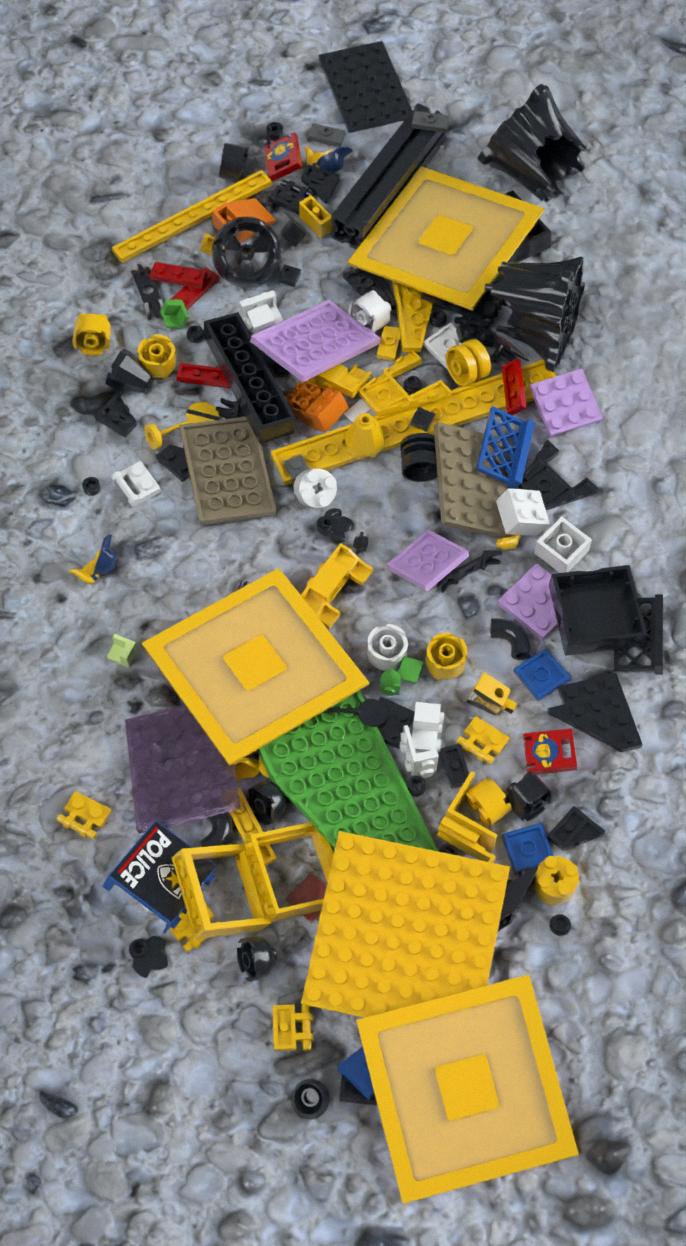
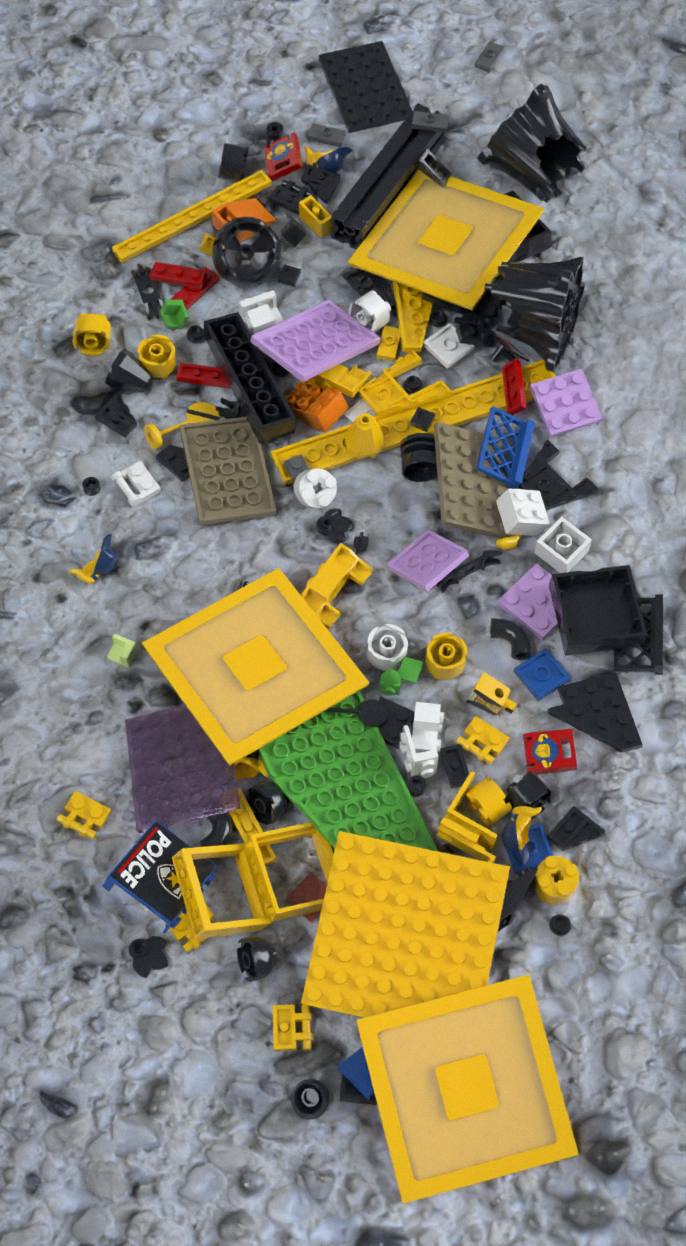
yellow wheel [446,339,491,386] -> none
none -> black slope [413,148,452,187]
none -> dark grey plate [475,41,504,73]
none -> hair [501,806,542,866]

